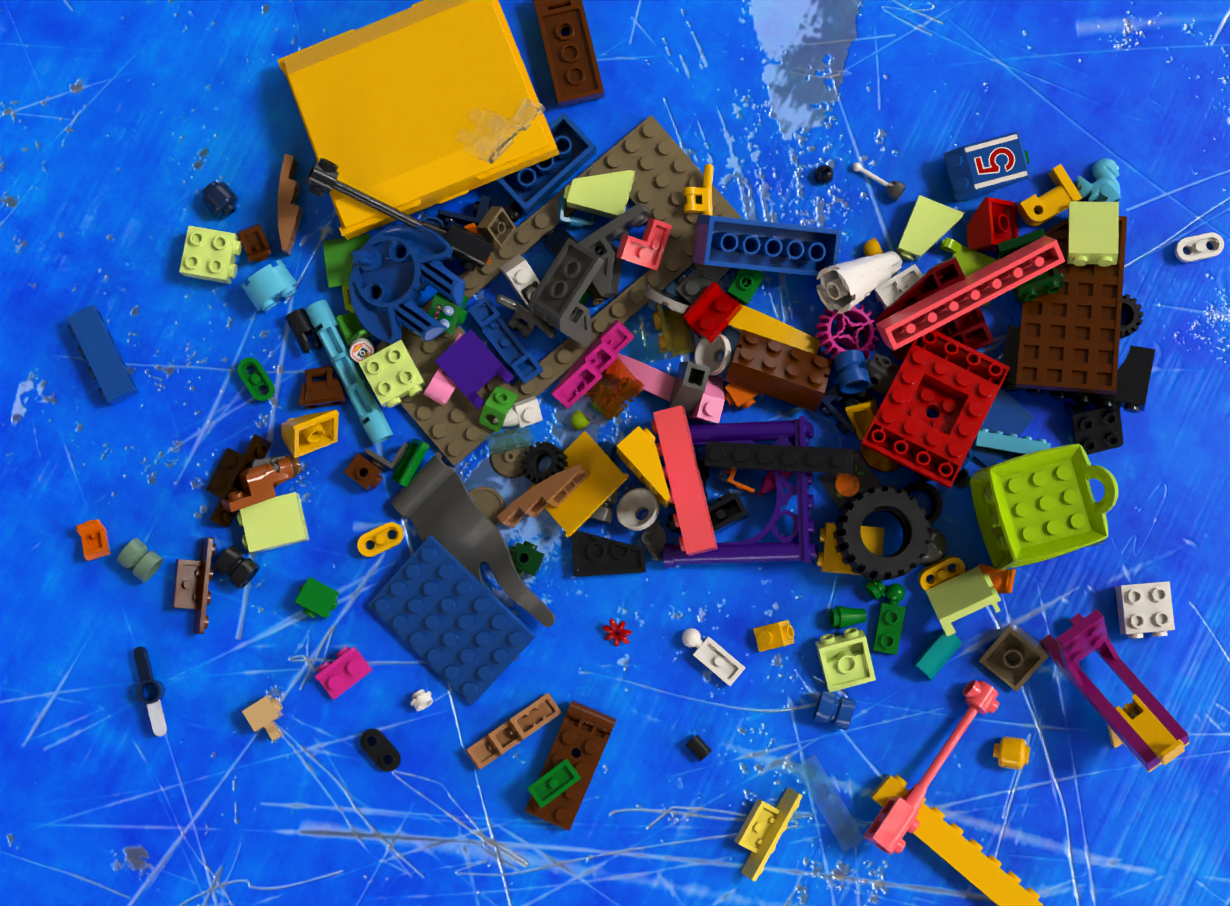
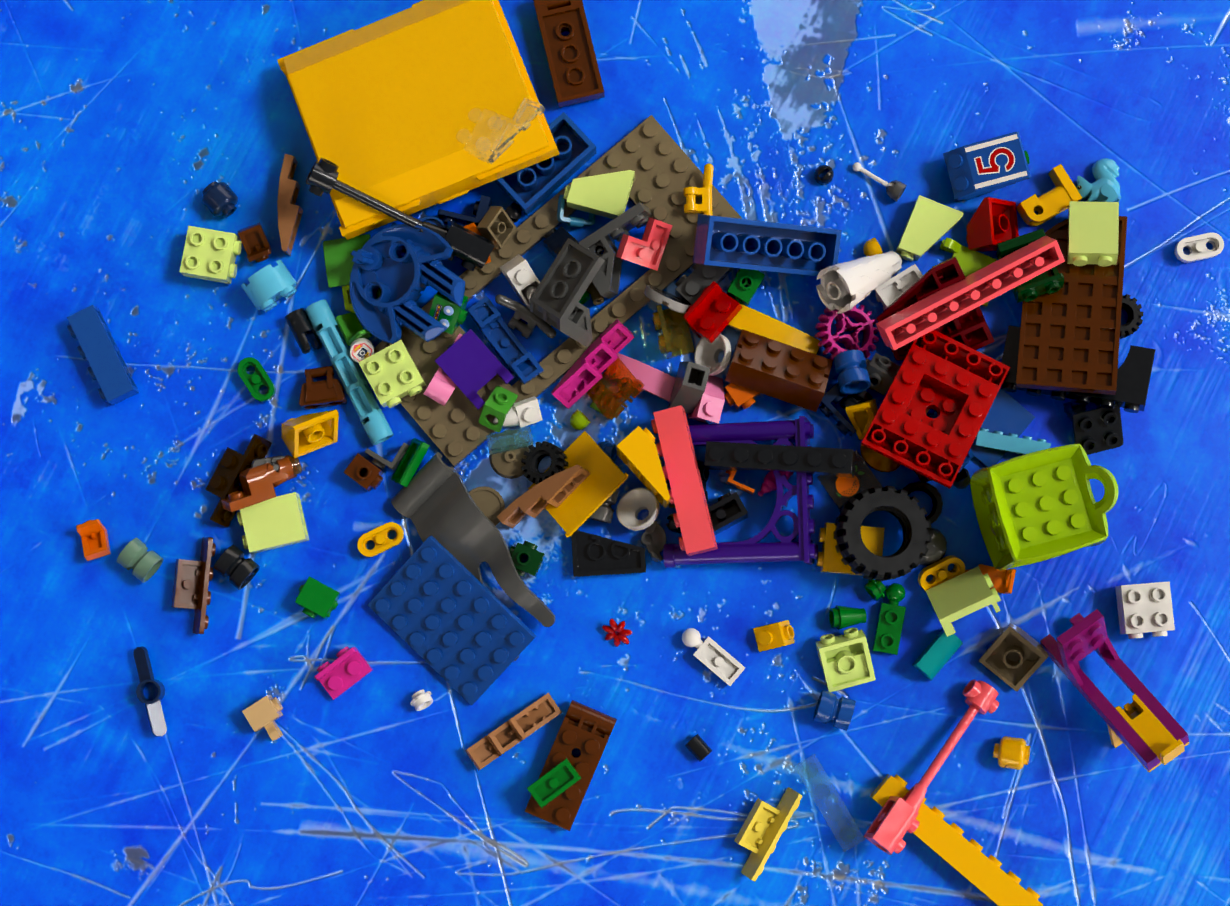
black plate [360,728,401,772] -> none

